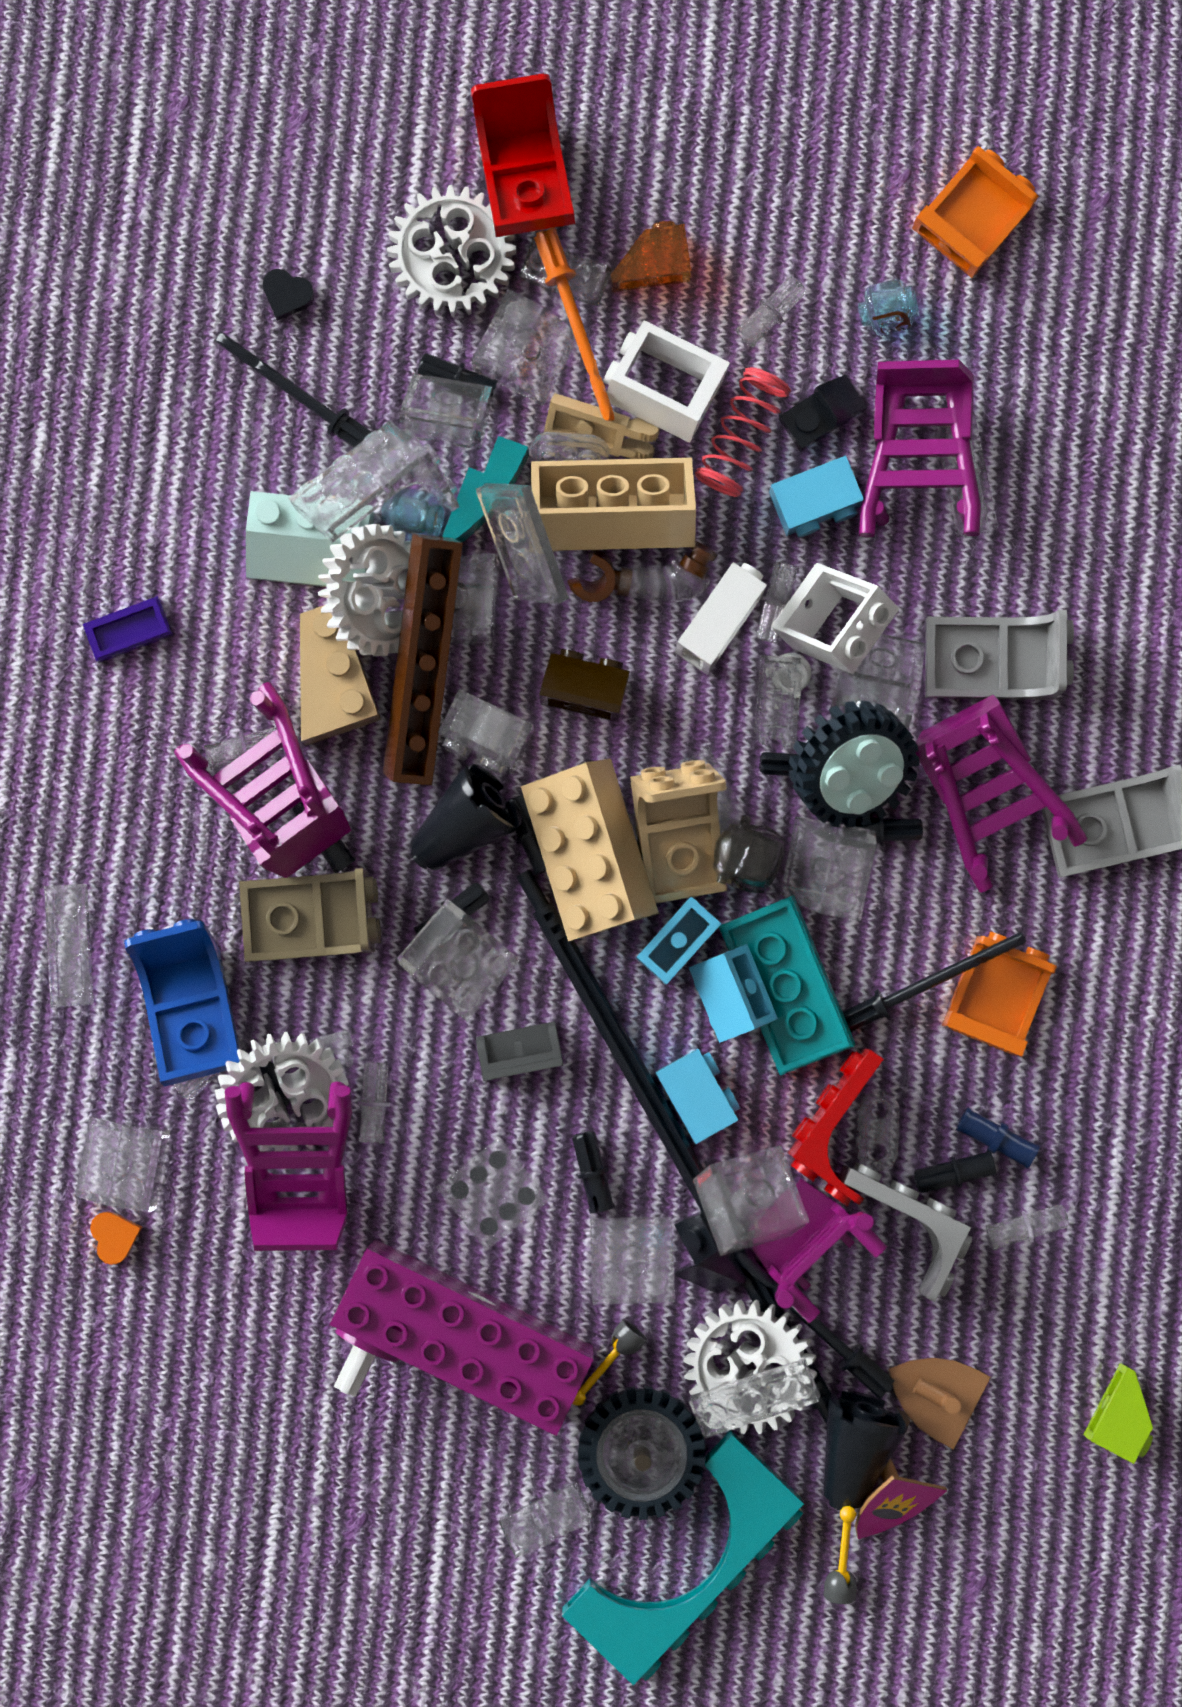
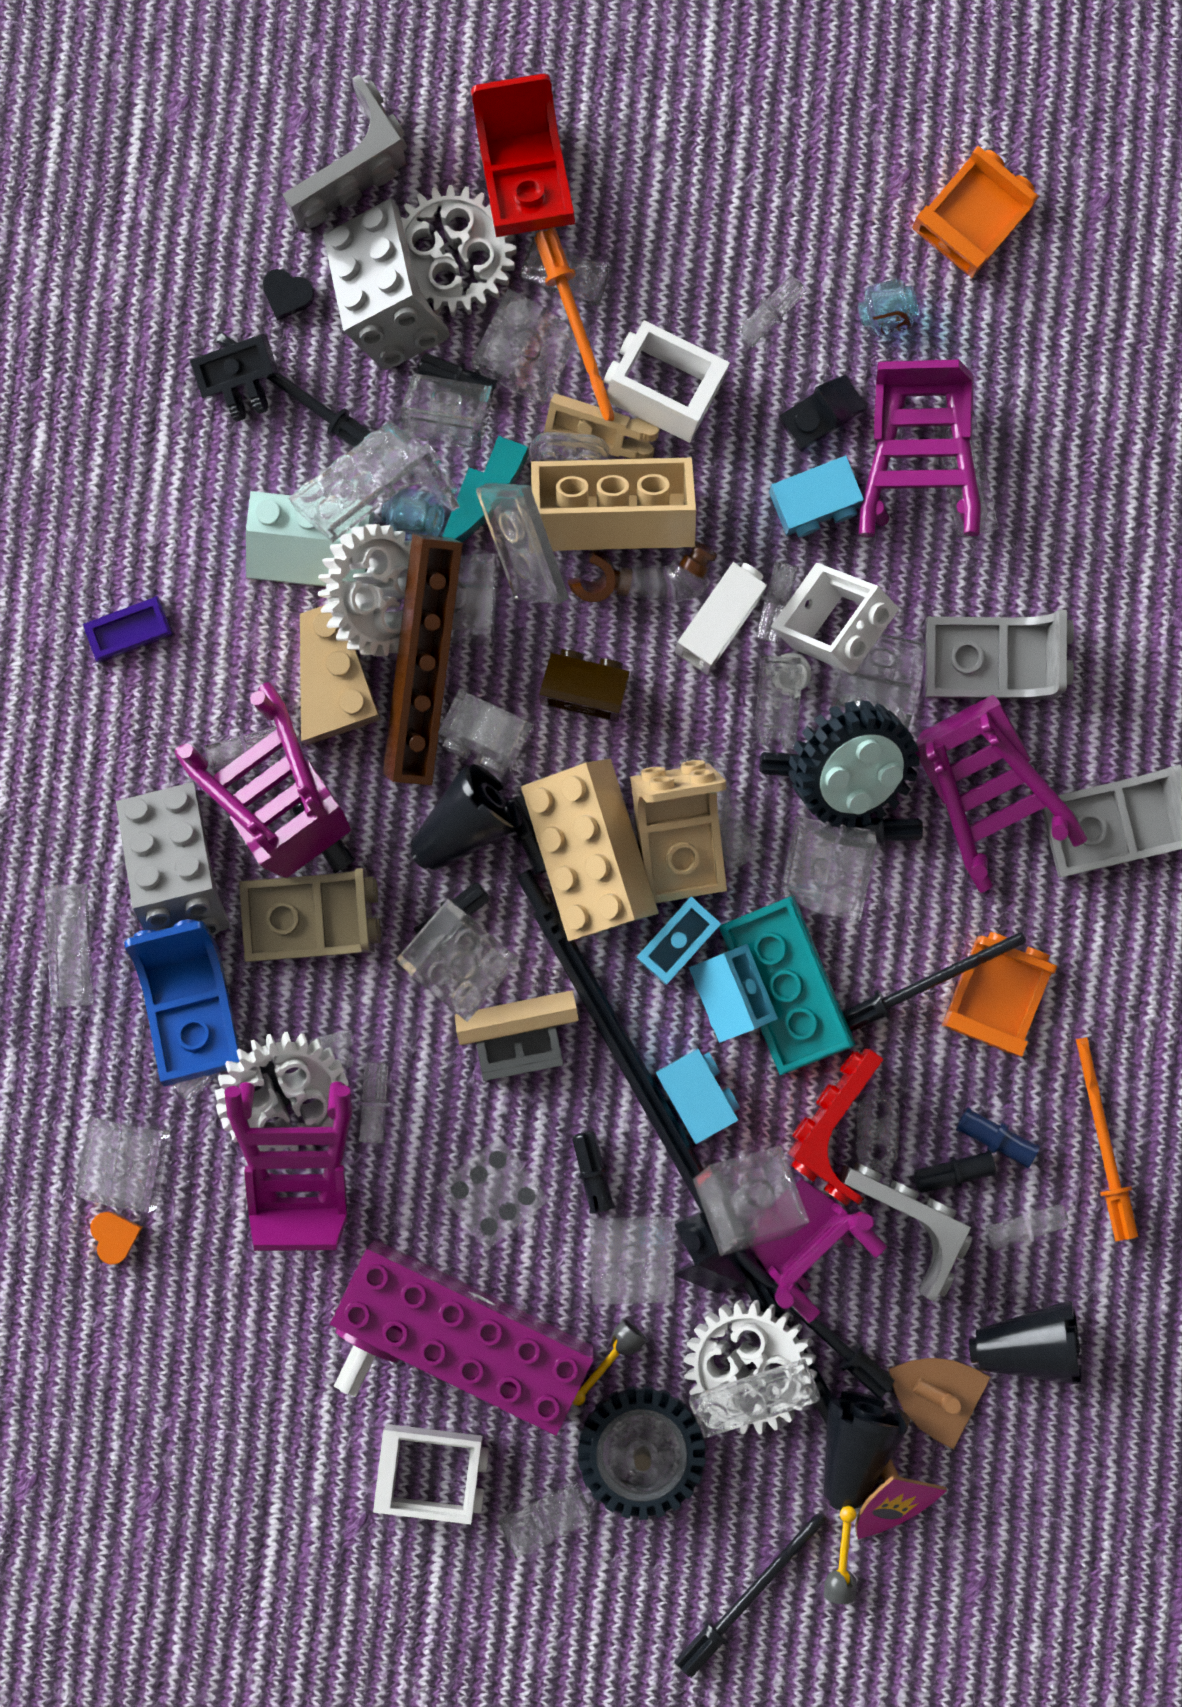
teal arch [562,1429,804,1686] -> none
clear orange slope [611,221,691,292] -> none
coral piece [695,367,791,497] -> none
clear smoke helmet [713,815,785,893] -> none
lime slope [1083,1363,1153,1464] -> none
none -> light grey bracket [116,782,230,936]
none -> black hinge [190,334,279,422]
none -> light grey bracket [283,74,408,231]
none -> light grey bracket [323,198,450,369]
none -> white window [373,1424,489,1525]
none -> tan tile [455,990,579,1045]
none -> black piece [674,1513,825,1678]
none -> black cone [969,1301,1082,1384]
none -> orange piece [1076,1037,1138,1242]

